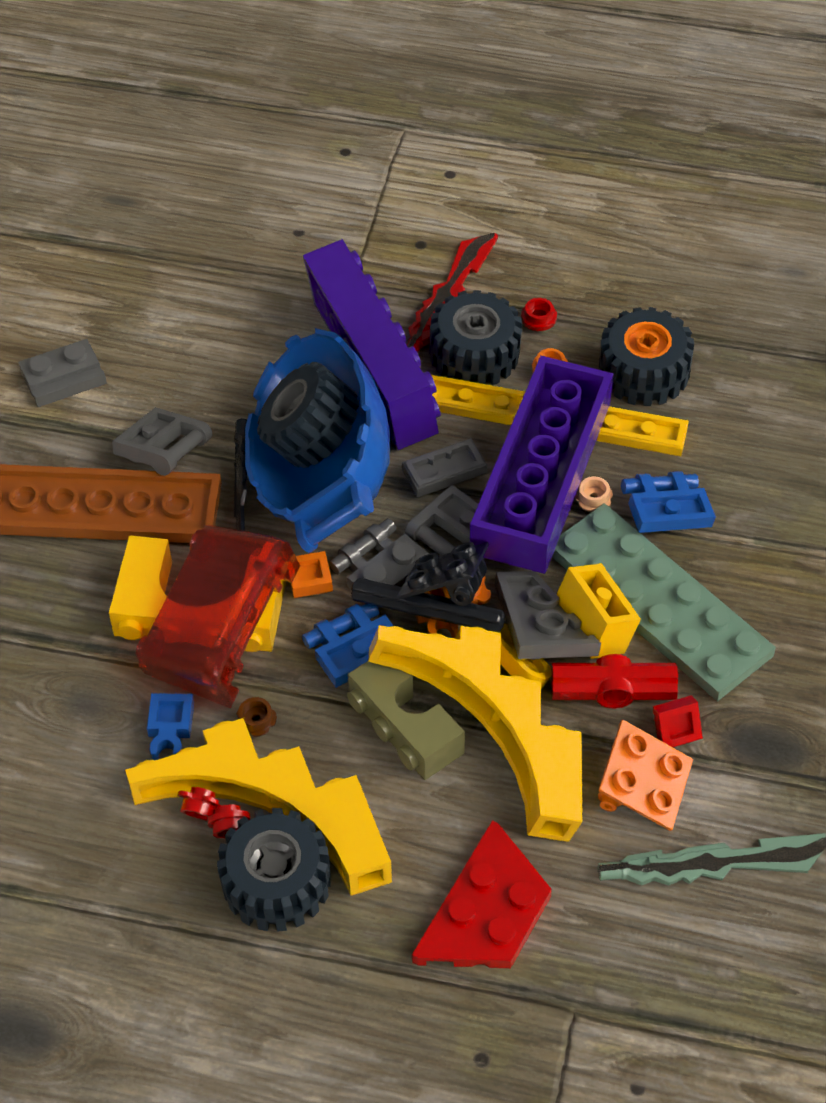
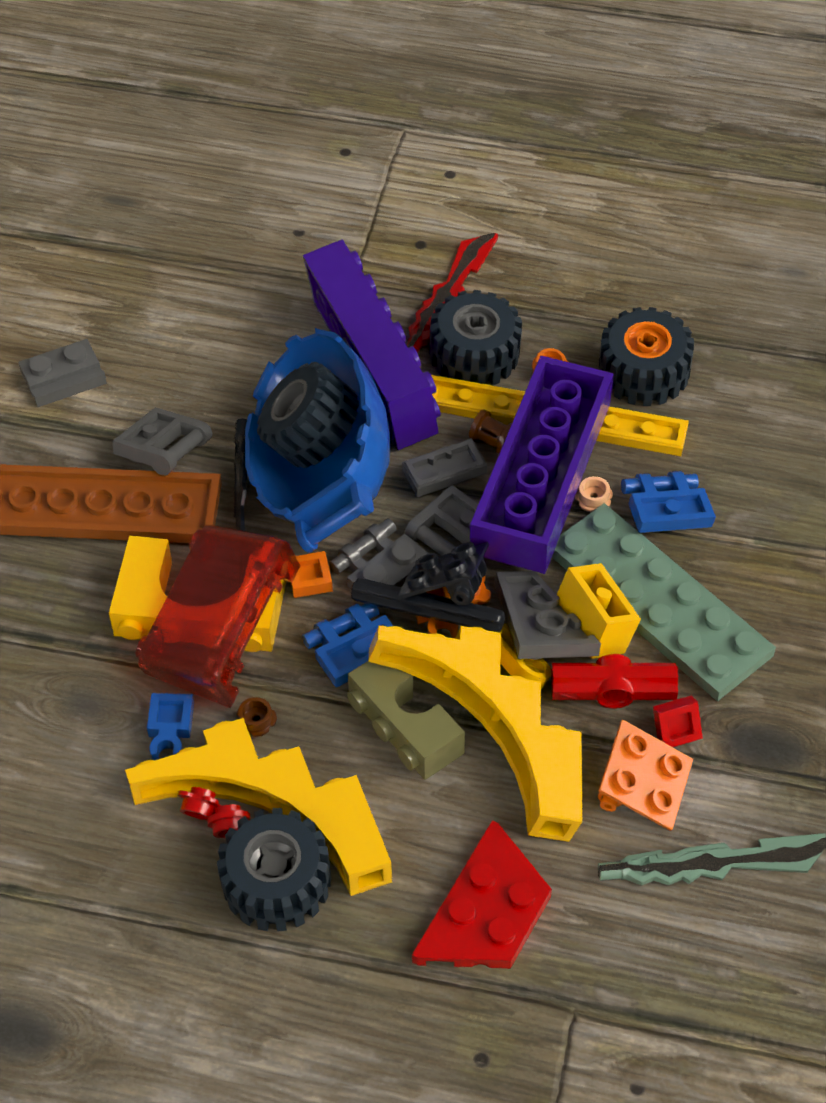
red plate [521,298,557,331] -> none
none -> reddish brown bush [469,409,512,454]

